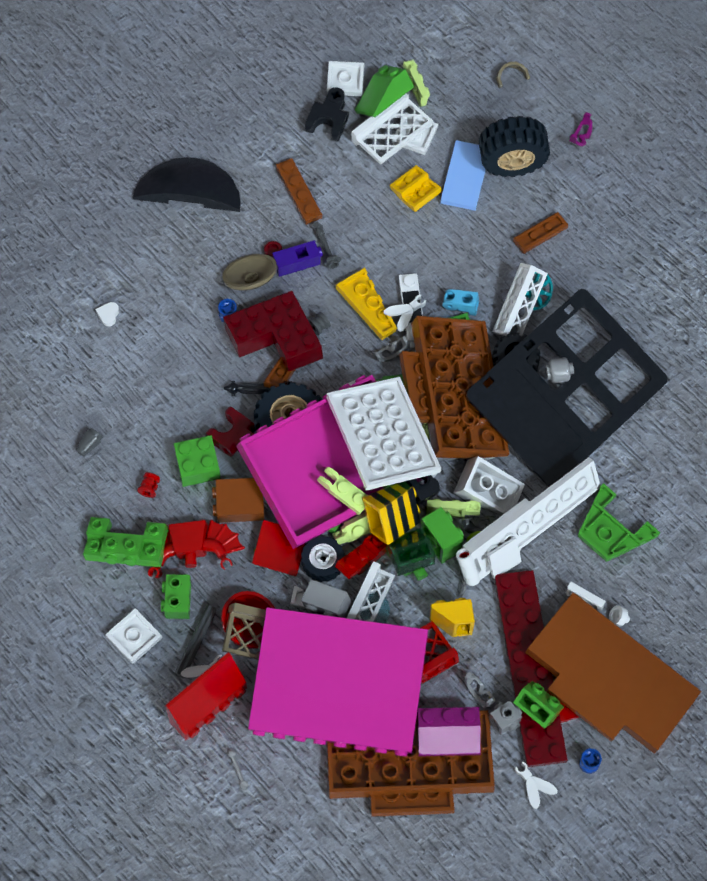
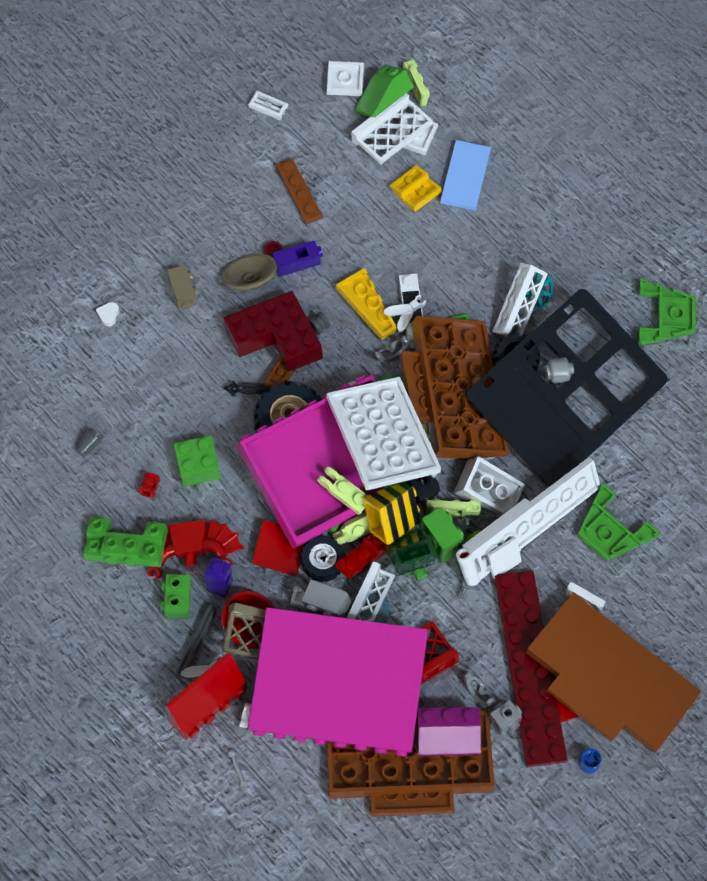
white plate [105,608,162,664] -> none
black brick [132,157,241,212] -> none
dark red piece [205,407,255,457] -> none
dark orange brick [212,478,264,523] -> none
blue wheel [218,299,237,323] -> none
black piece [305,87,349,142] -> none
dark grey piece [313,222,341,269] -> none
yellow slope [430,598,475,637] -> none
medium azure leg [442,289,479,316] -> none
black wheel [478,116,550,177] -> none
dark tan helmet [496,62,530,88] -> none
dark orange tile [513,212,568,254] -> none
bright green brick [513,681,564,729] -> none
white piece [514,762,557,809] -> none
magenta helmet [569,112,593,147] -> none
white tile [609,605,630,627] -> none
none -> dark tan brick [167,265,199,310]
none -> dark purple brick [205,557,233,598]
none -> white tile [239,703,252,728]
none -> white tile [249,91,288,120]
none -> bright green wing [638,278,696,346]

